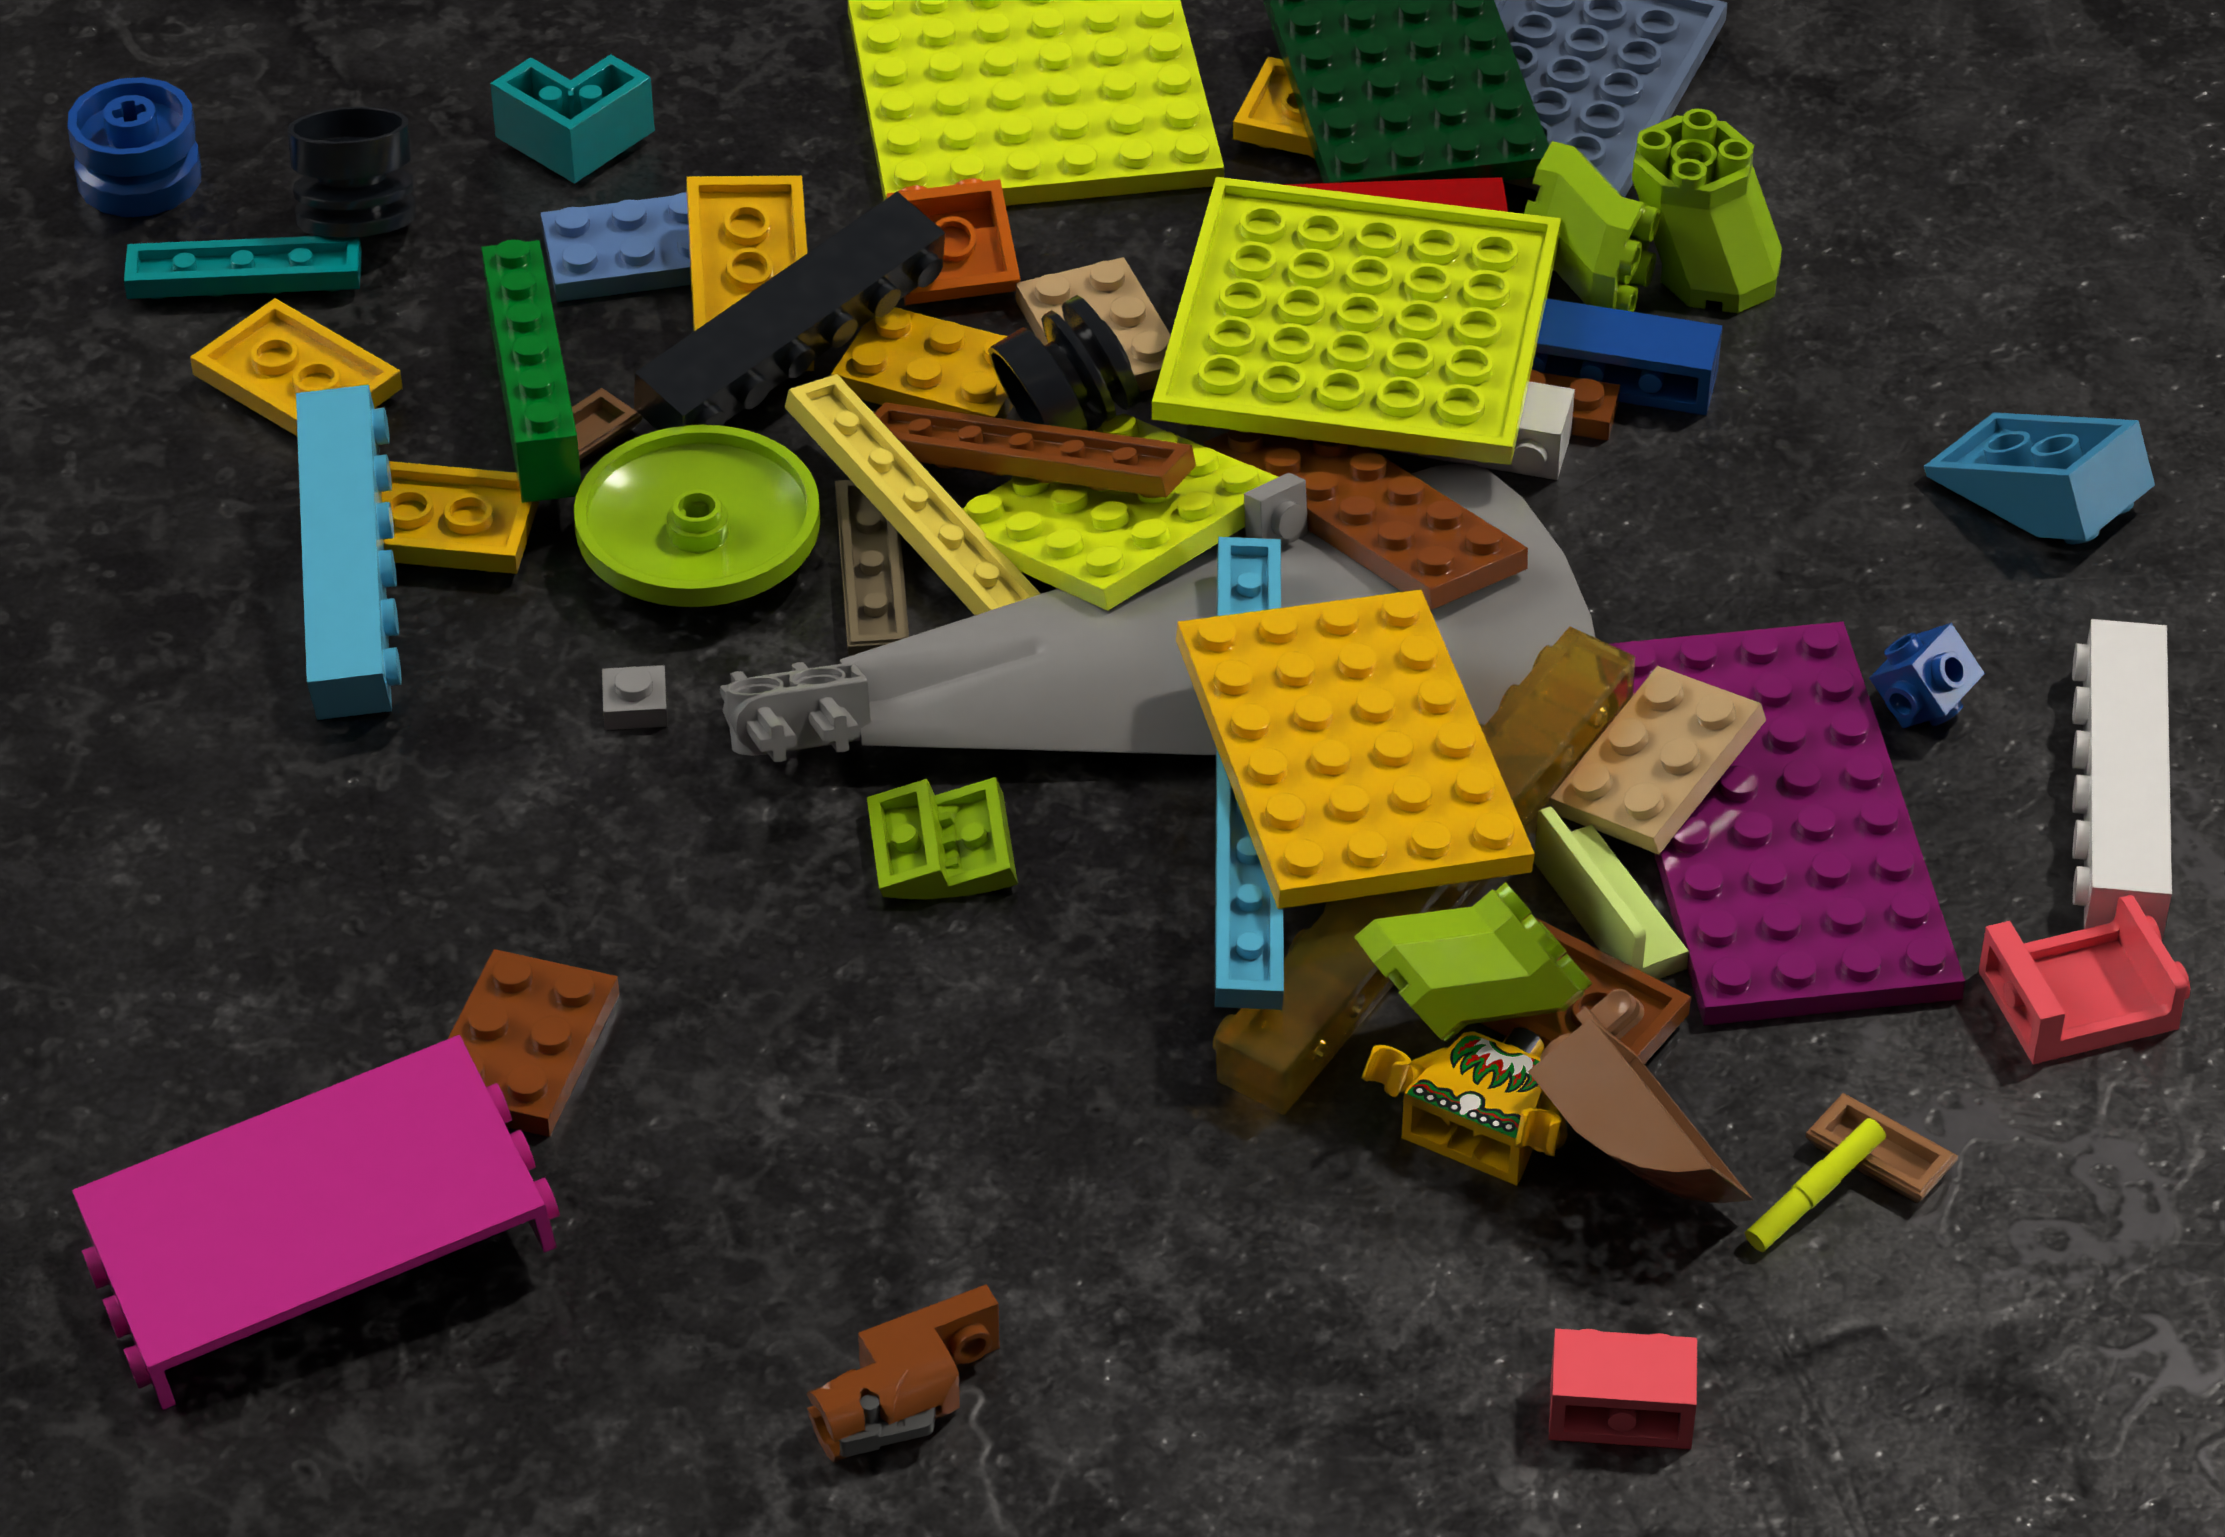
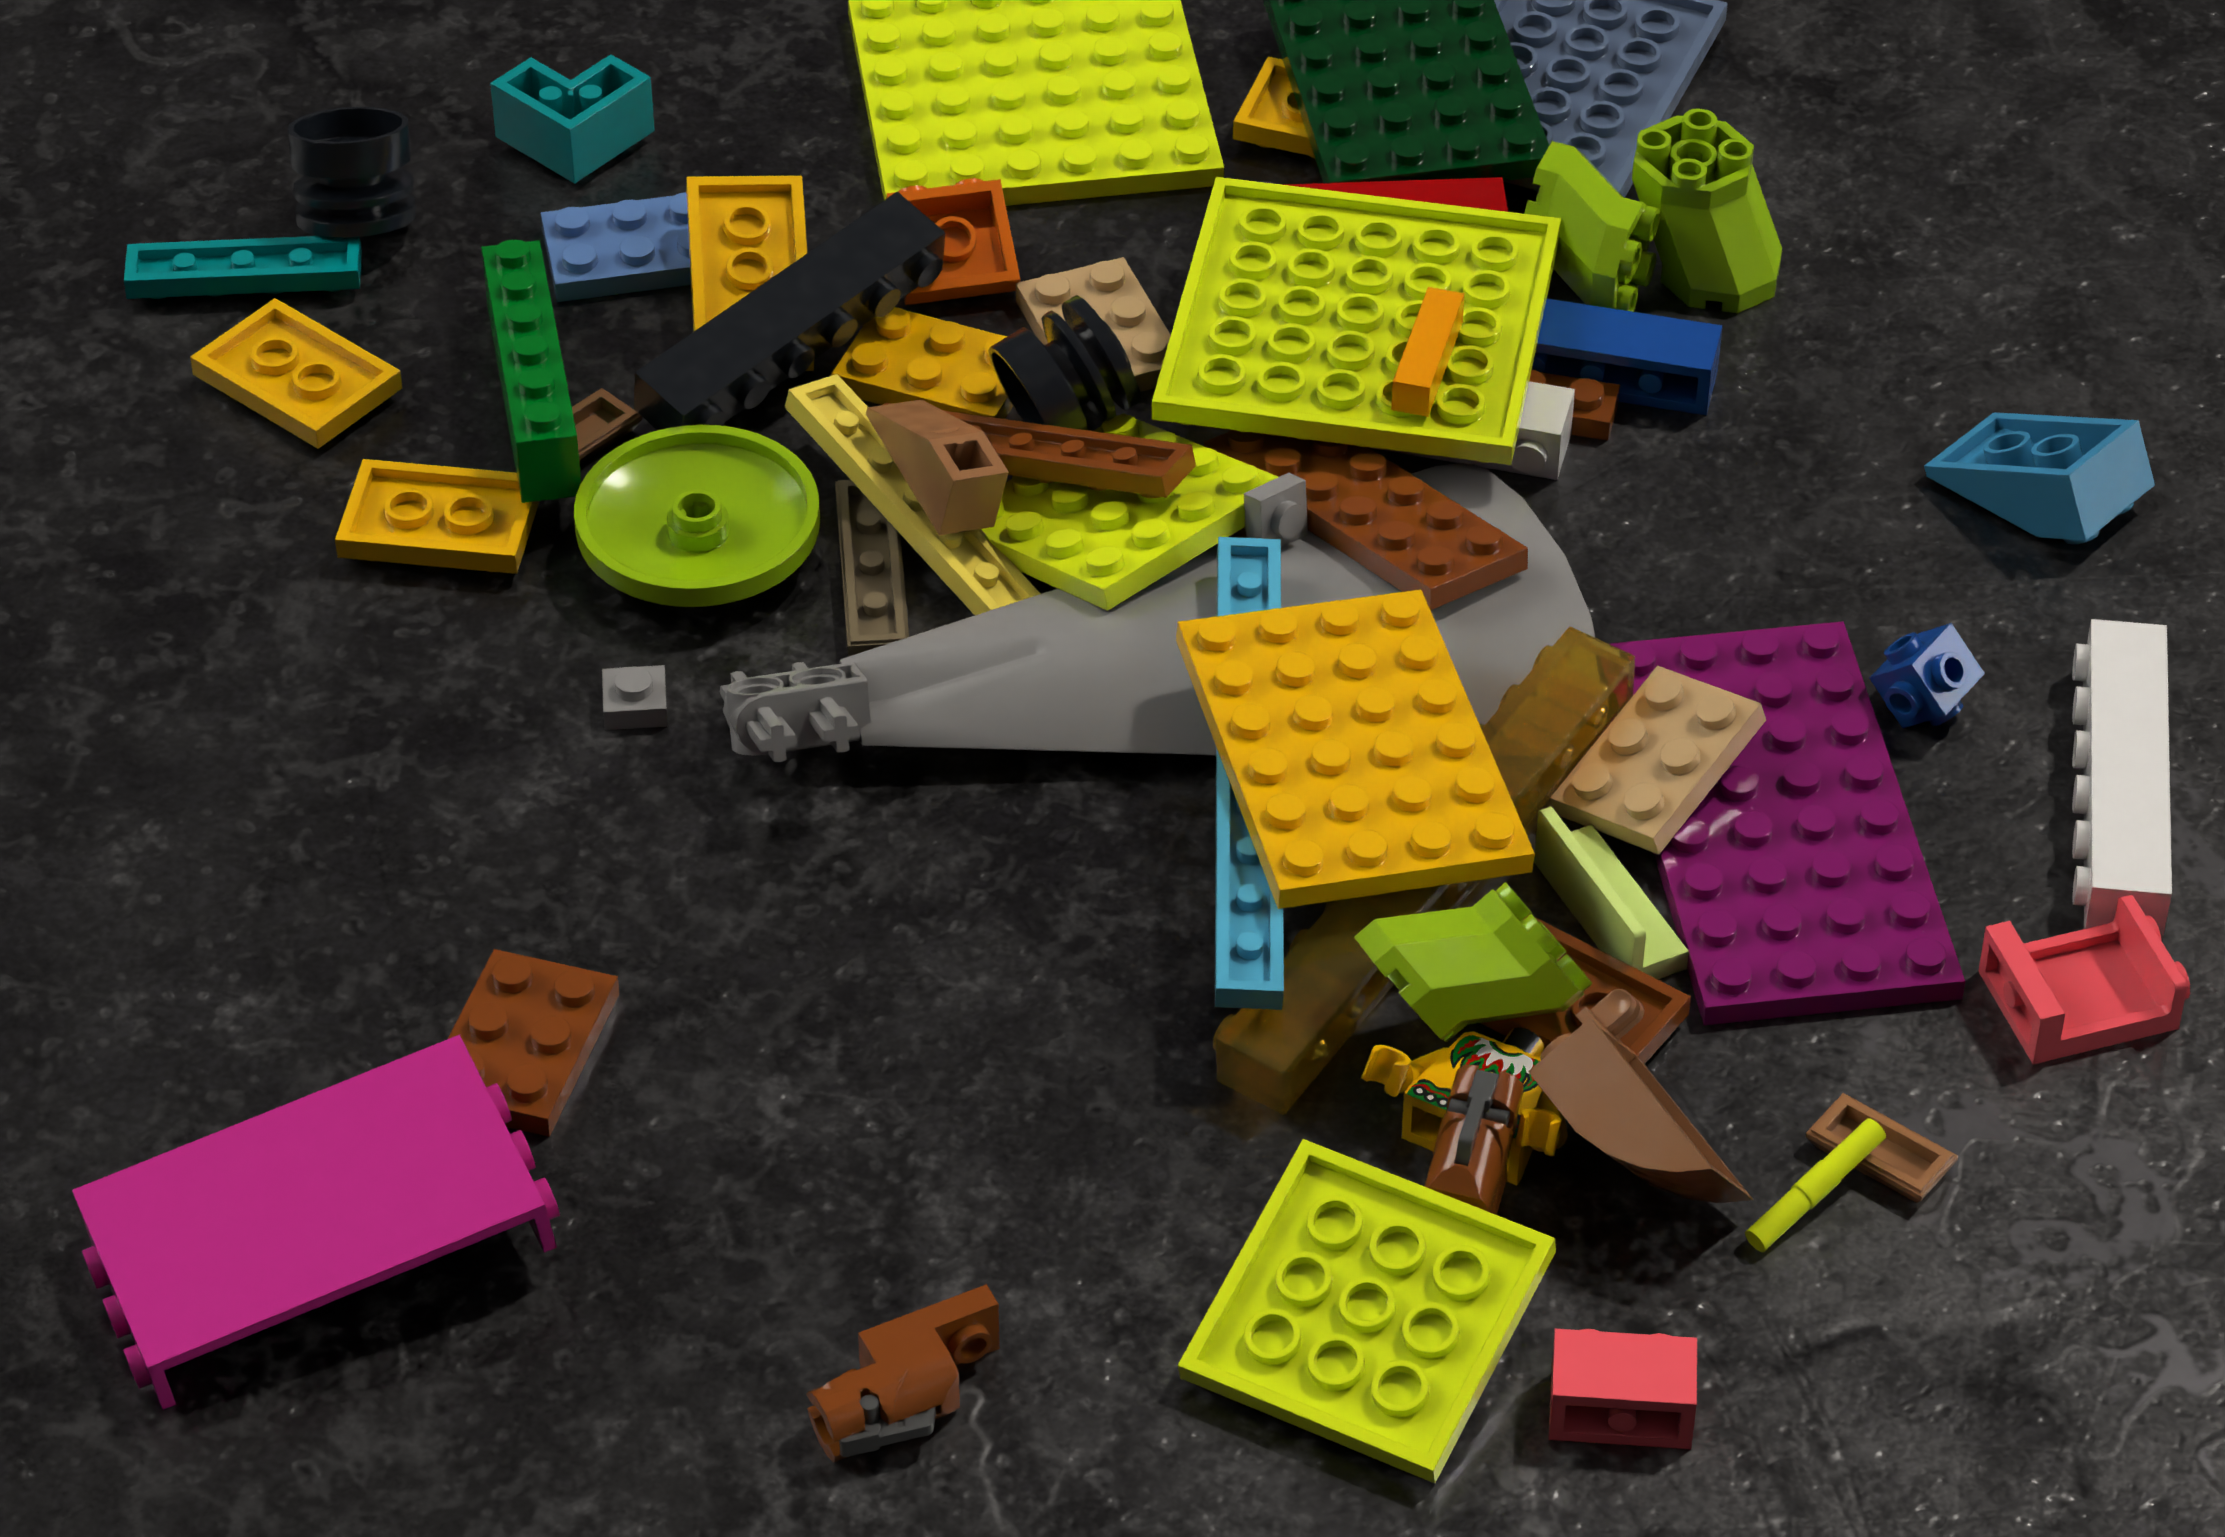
blue wheel [67,77,201,217] -> none
medium azure brick [296,385,402,720] -> none
lime slope [867,777,1018,899] -> none
none -> medium nougat slope [866,399,1009,535]
none -> neon yellow plate [1177,1139,1556,1483]
none -> light orange piece [1391,287,1465,417]
none -> dark orange plate [1424,1064,1524,1215]

